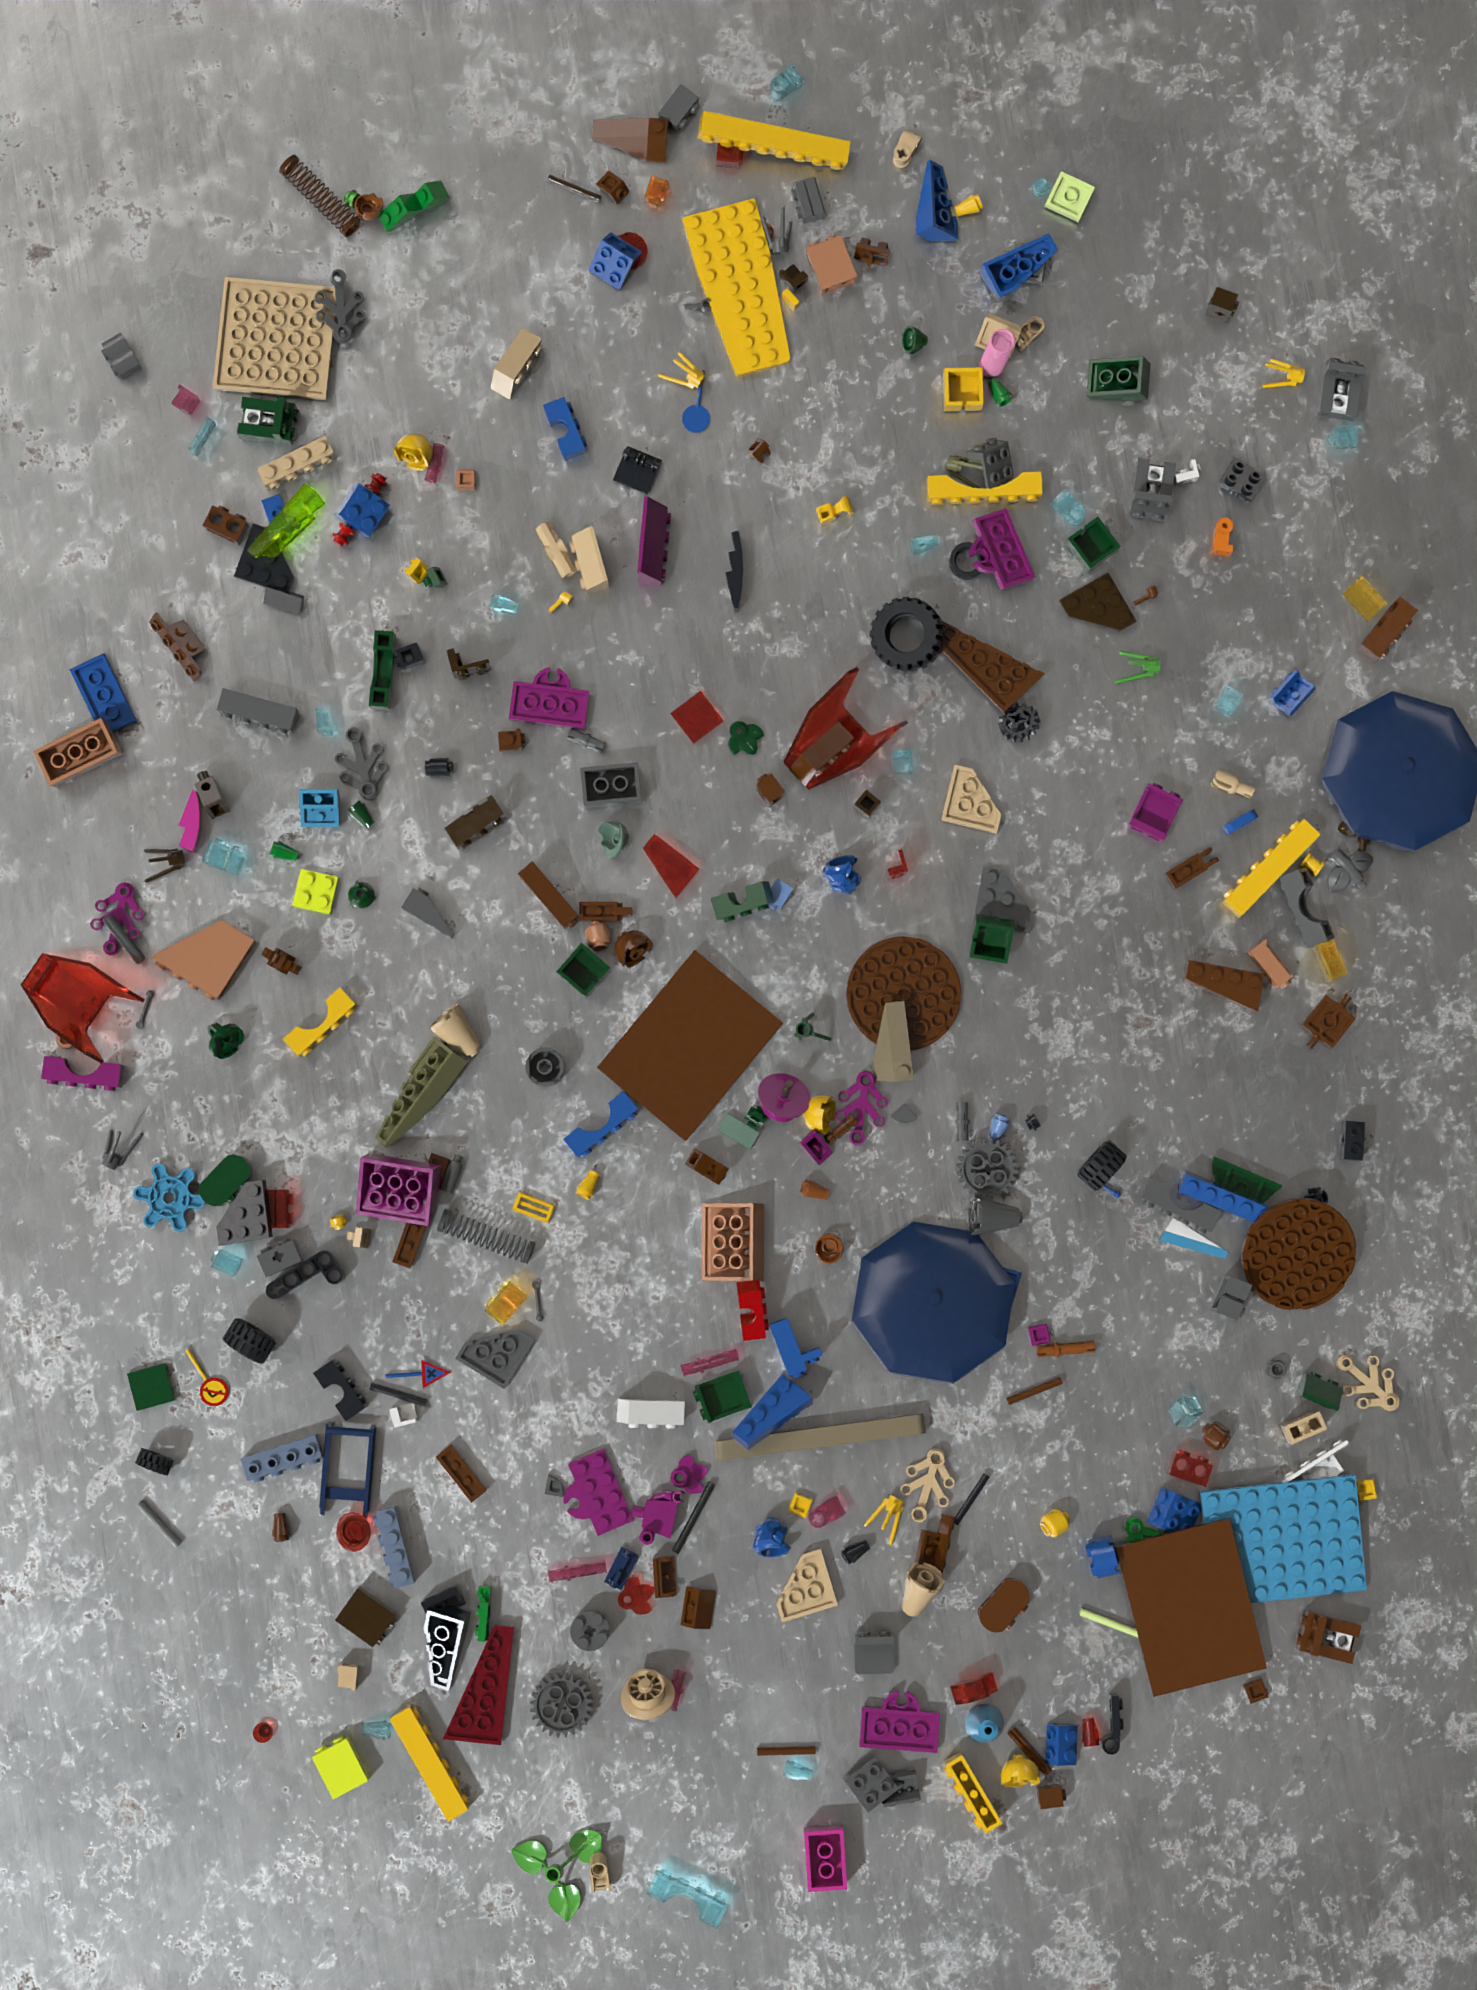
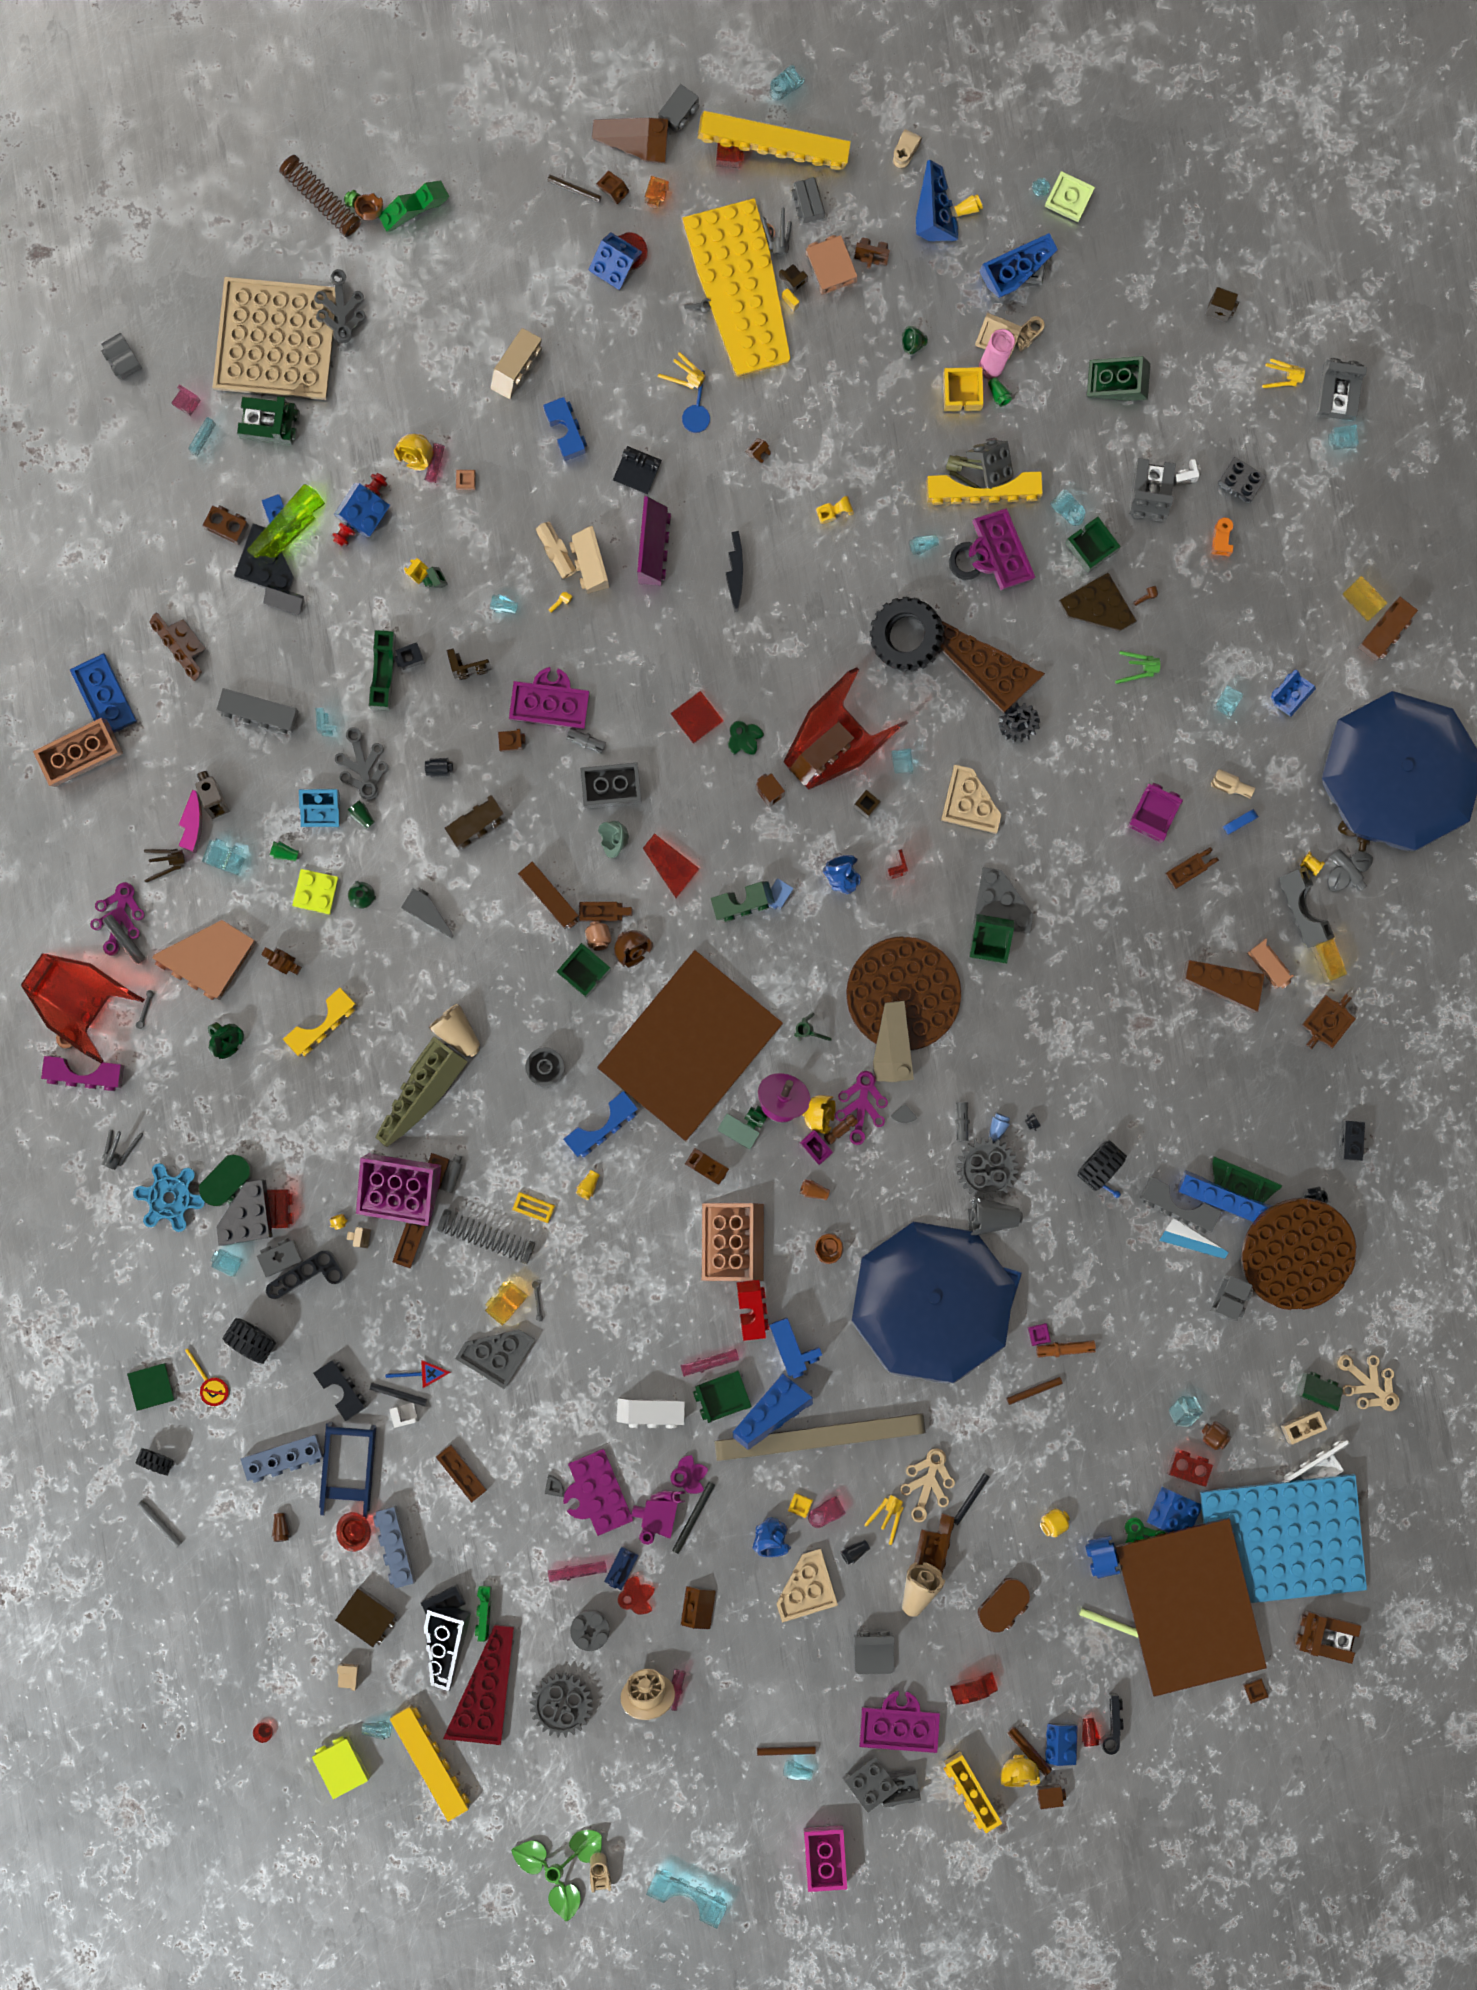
tan brick [257,436,336,491] -> none
reddish brown hinge [653,1556,677,1598] -> none
dark azure cone [965,1704,1004,1744] -> none
yellow brick [1222,819,1321,918] -> none
dark grey plate [1267,1360,1286,1379] -> none
yellow tile [1356,1478,1377,1502] -> none

